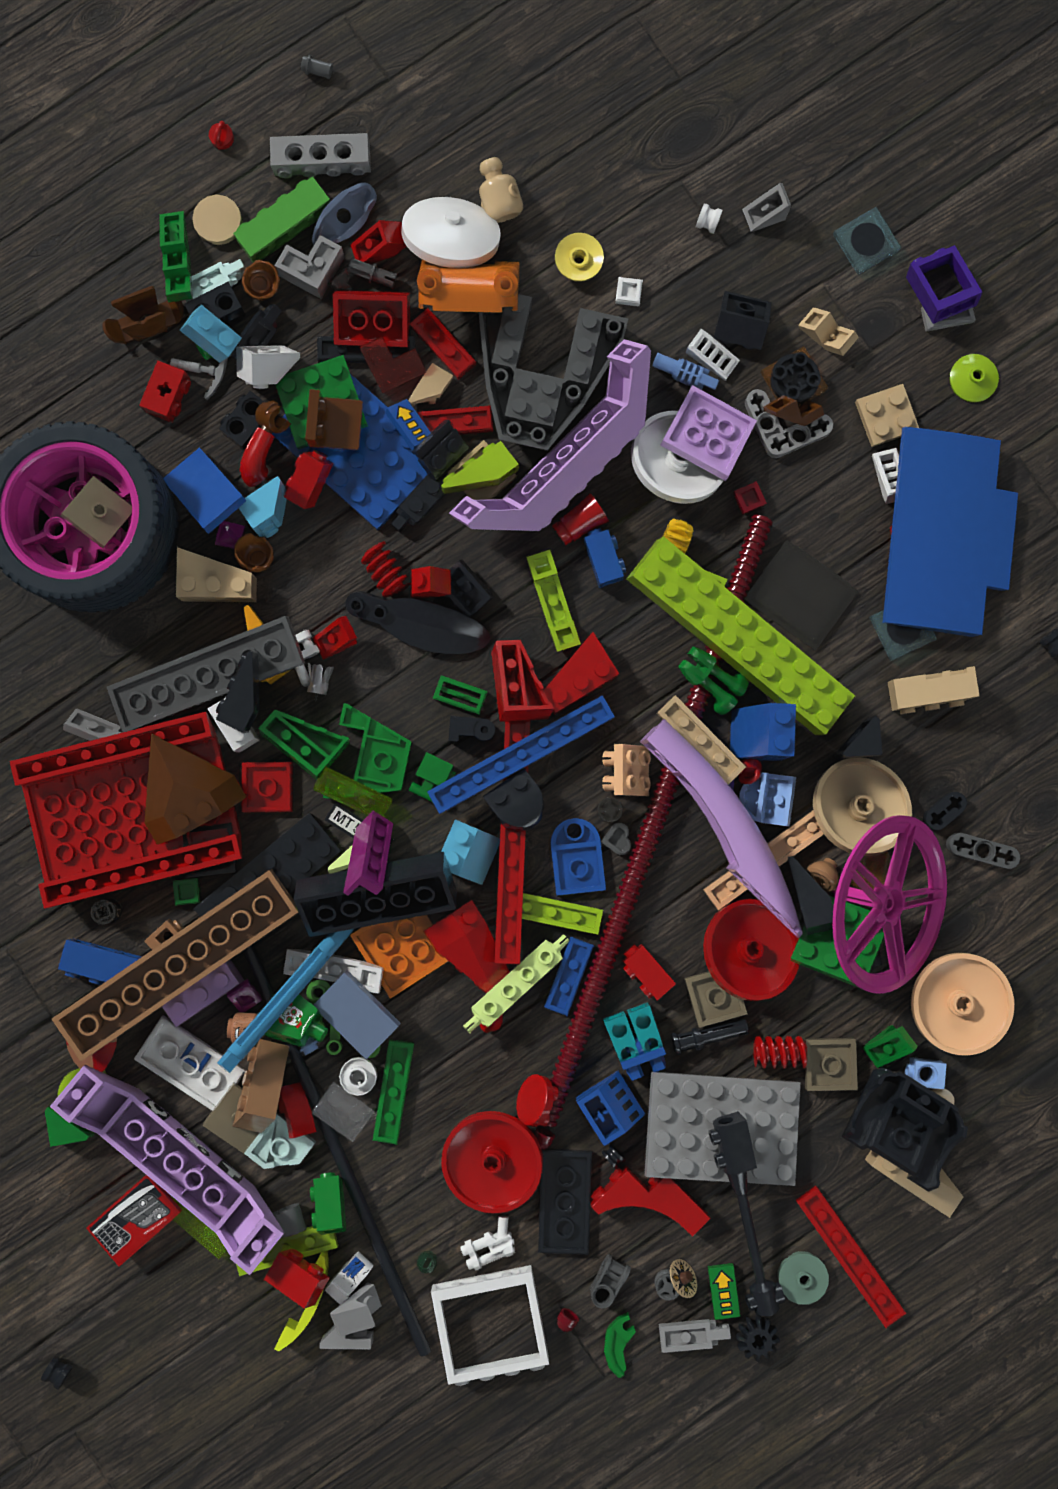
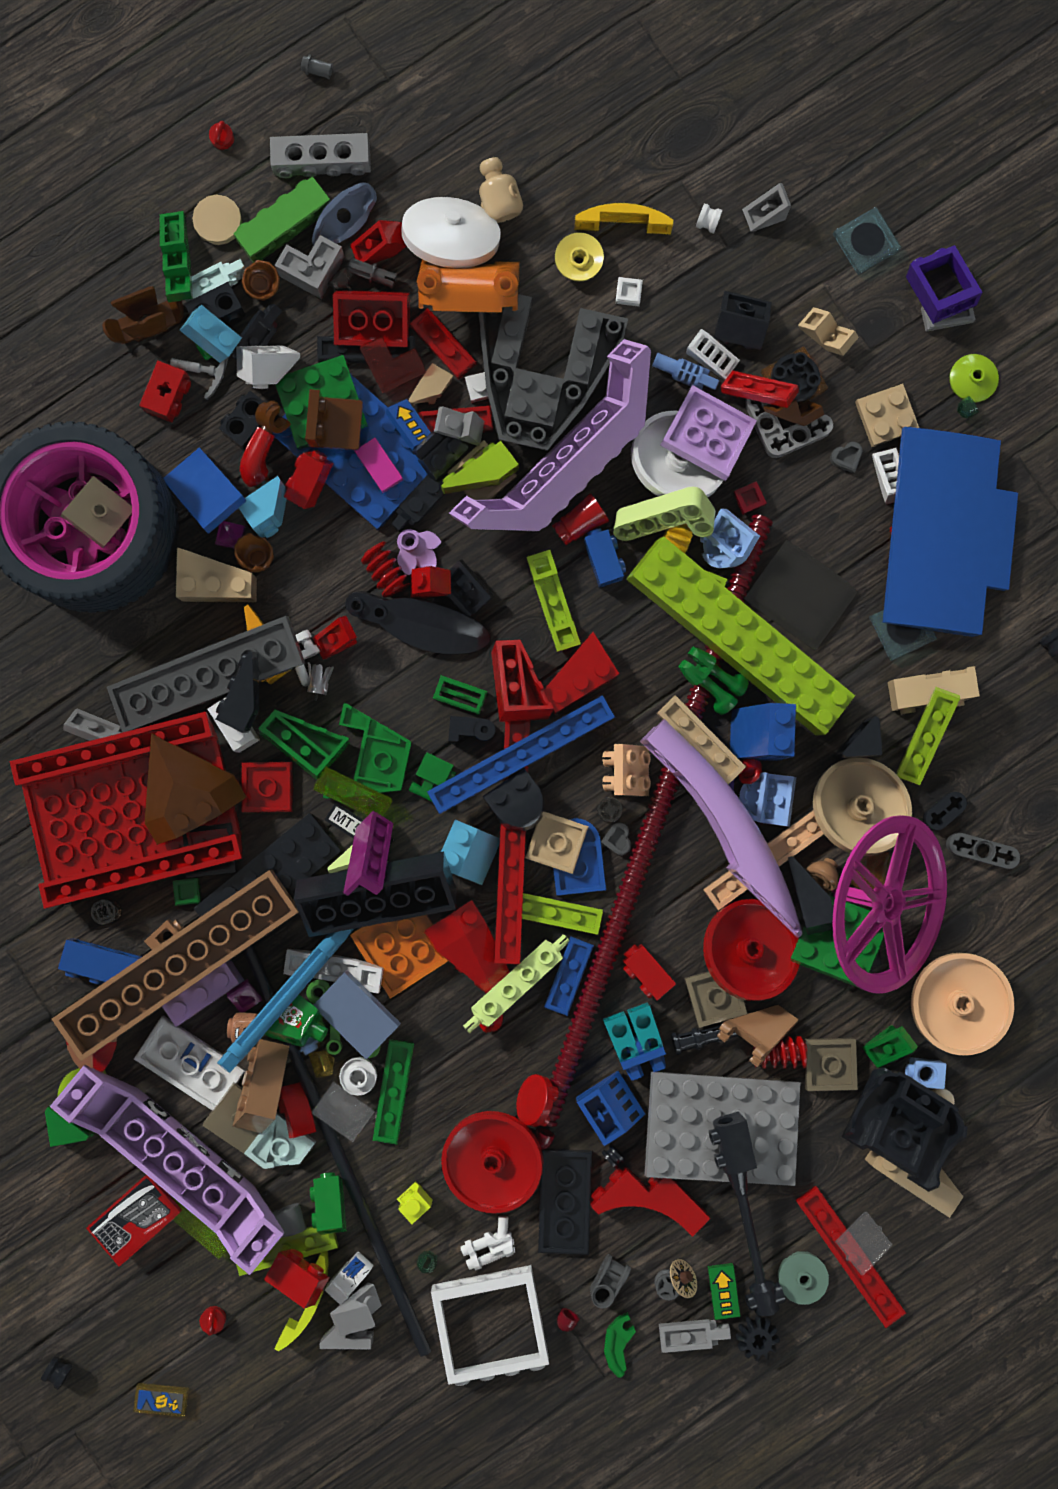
none -> tile [133,1383,189,1417]
none -> red tile [199,1306,226,1336]
none -> clear yellow slope [309,1050,334,1078]
none -> dark pink tile [355,438,403,493]
none -> lavender plate [397,529,441,575]
none -> neon yellow brick [397,1181,433,1224]
none -> light grey slope [434,406,485,446]
none -> white plate [465,372,489,403]
none -> tan tile [525,811,589,874]
none -> yellow slope [574,203,673,234]
none -> yellowish green beam [613,486,716,541]
none -> light blue slope [700,509,760,568]
none -> medium nougat flag [717,1005,798,1067]
none -> red tile [721,371,799,408]
none -> dark grey tile [830,442,863,474]
none -> clear piece [835,1212,892,1275]
none -> lime plate [896,687,960,785]
none -> clear green hinge [957,396,979,418]

